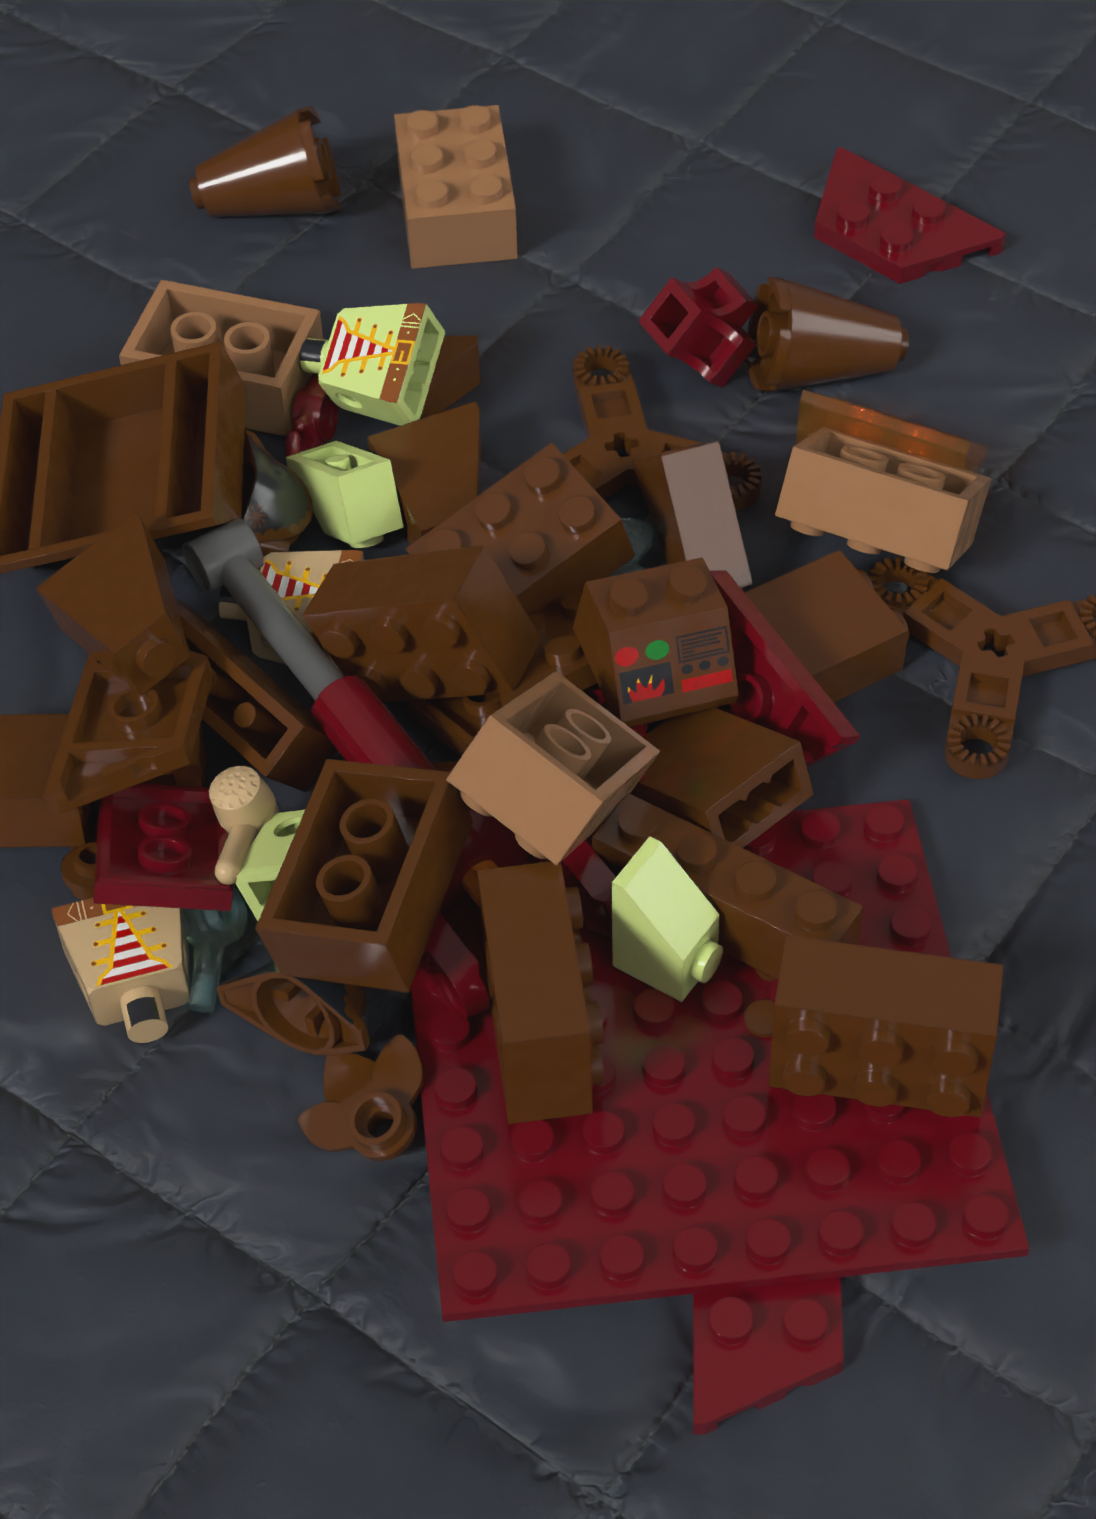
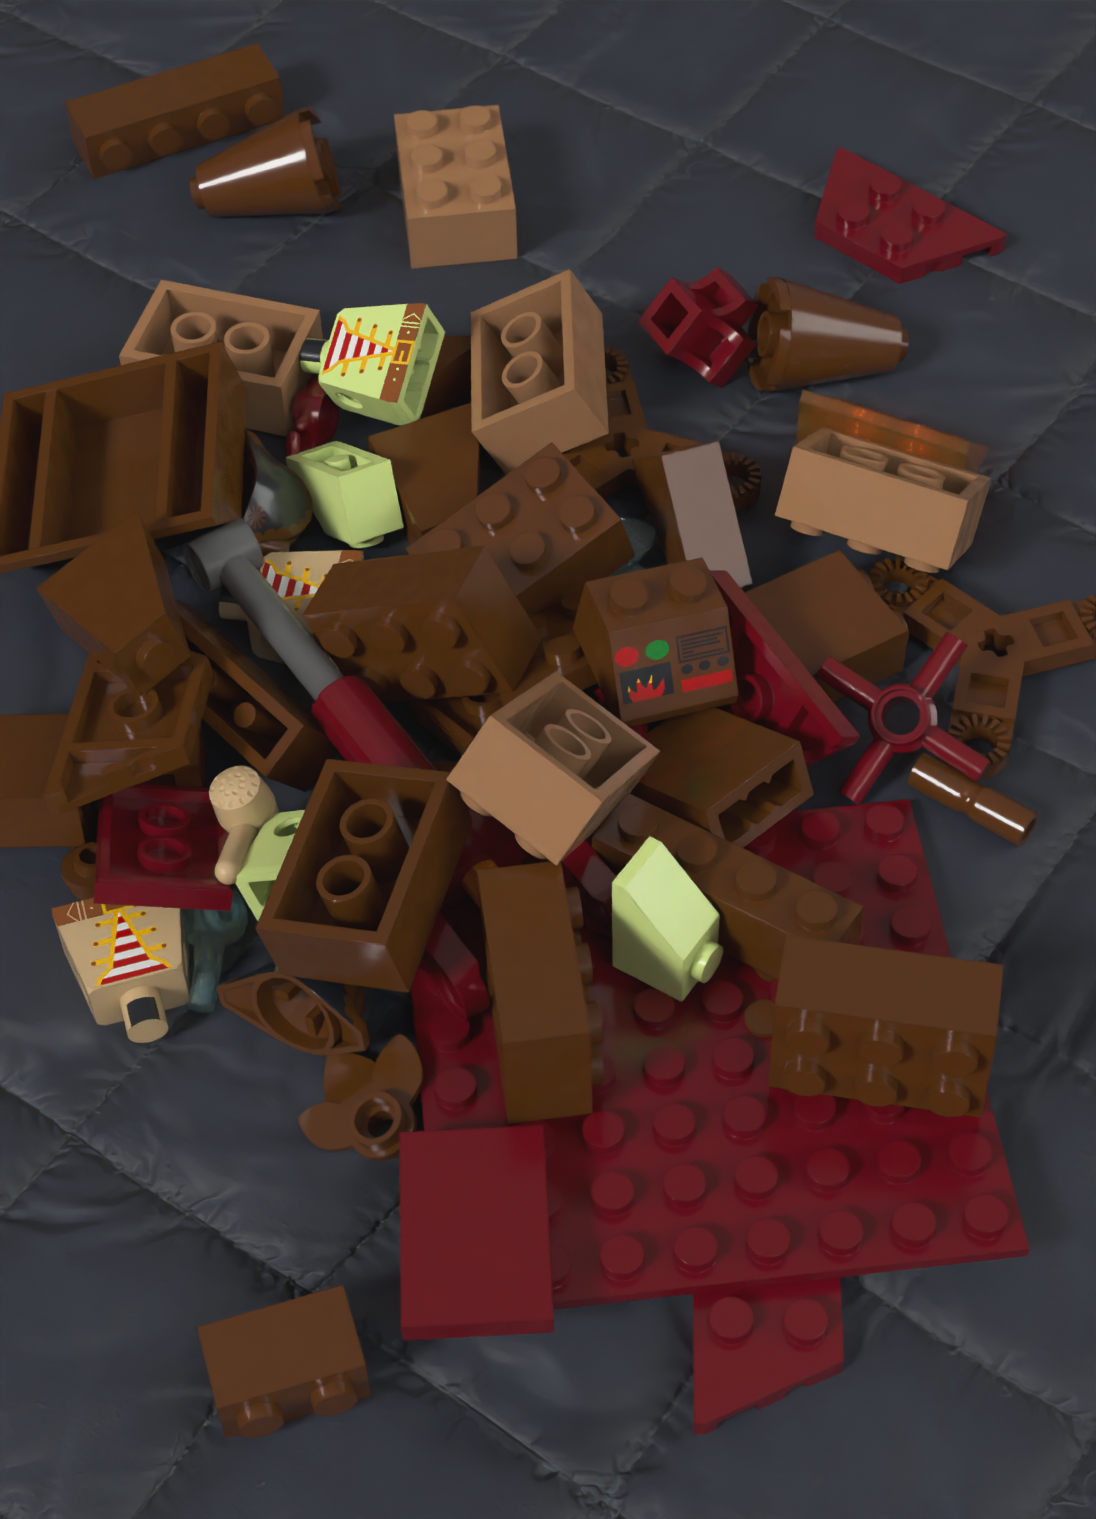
none -> reddish brown brick [65,43,285,179]
none -> reddish brown brick [197,1285,371,1439]
none -> dark red tile [399,1125,554,1341]
none -> medium nougat brick [471,269,609,475]
none -> dark red bar [816,632,991,804]
none -> reddish brown piece [907,752,1039,847]

